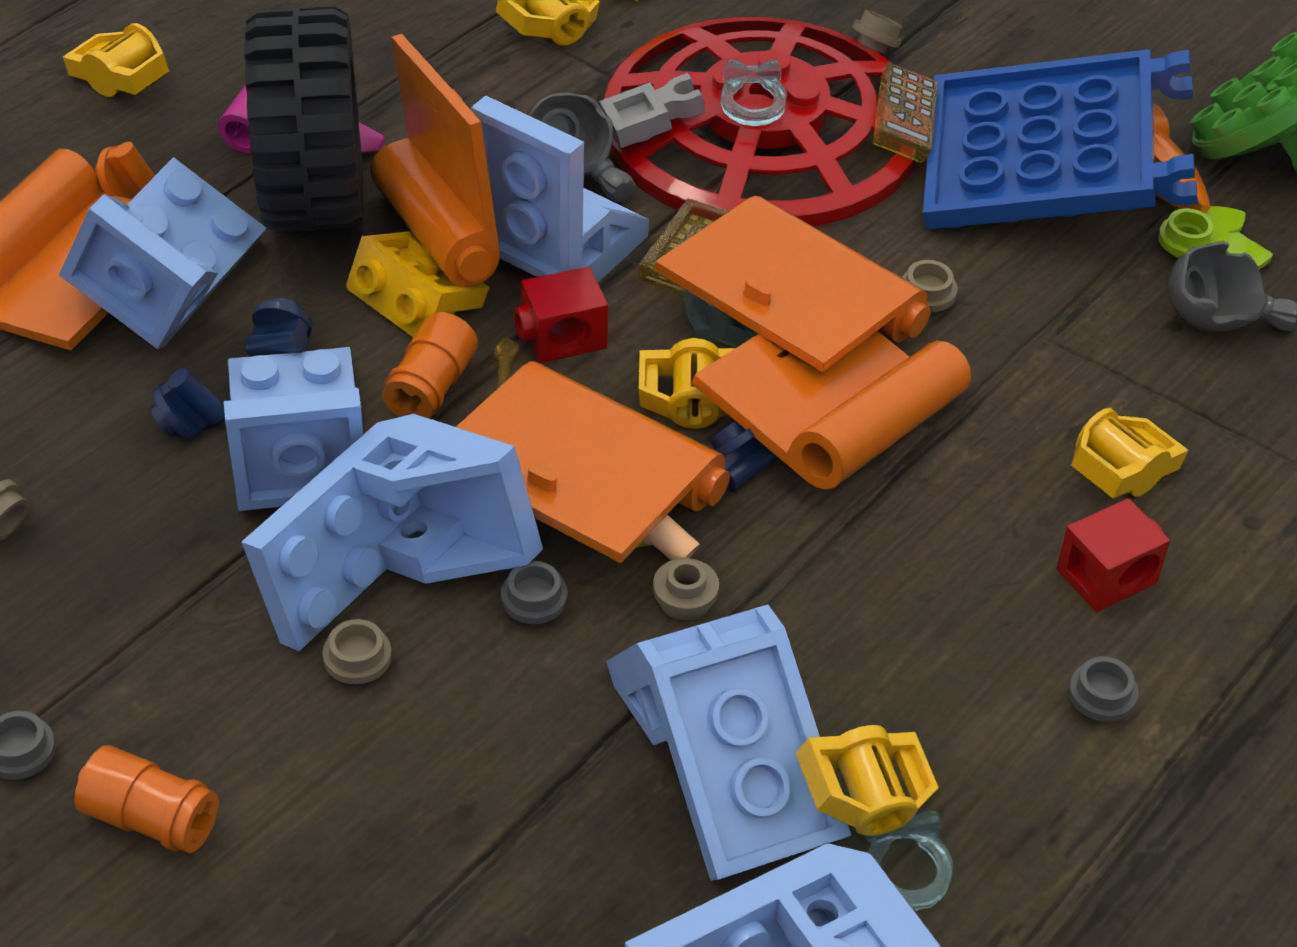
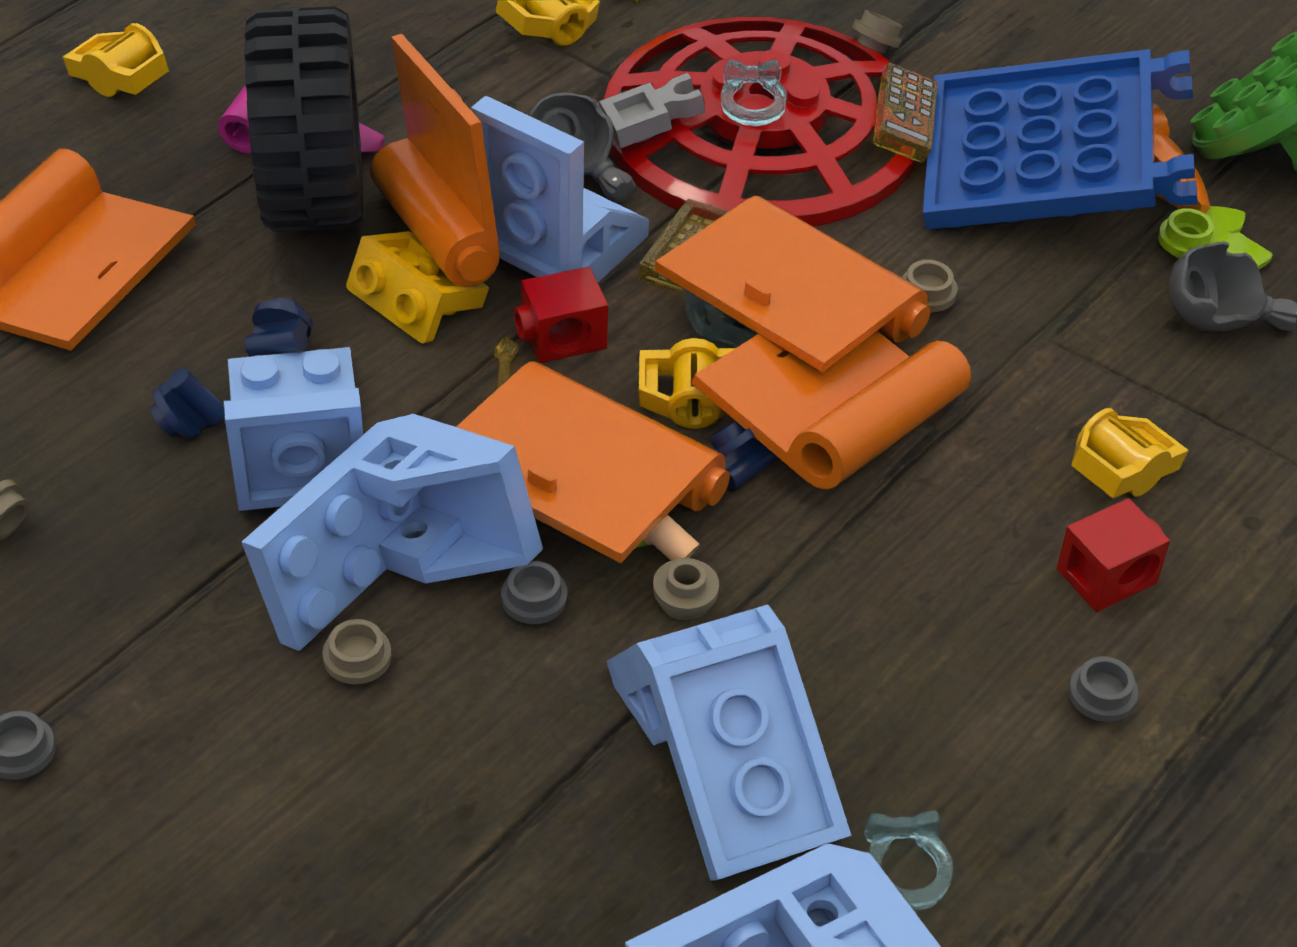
light blue bracket [59,157,266,349] -> none
orange piece [74,745,219,854] -> none
orange plate [95,142,155,199] -> none
orange piece [382,312,478,419] -> none
yellow piece [795,725,939,836] -> none

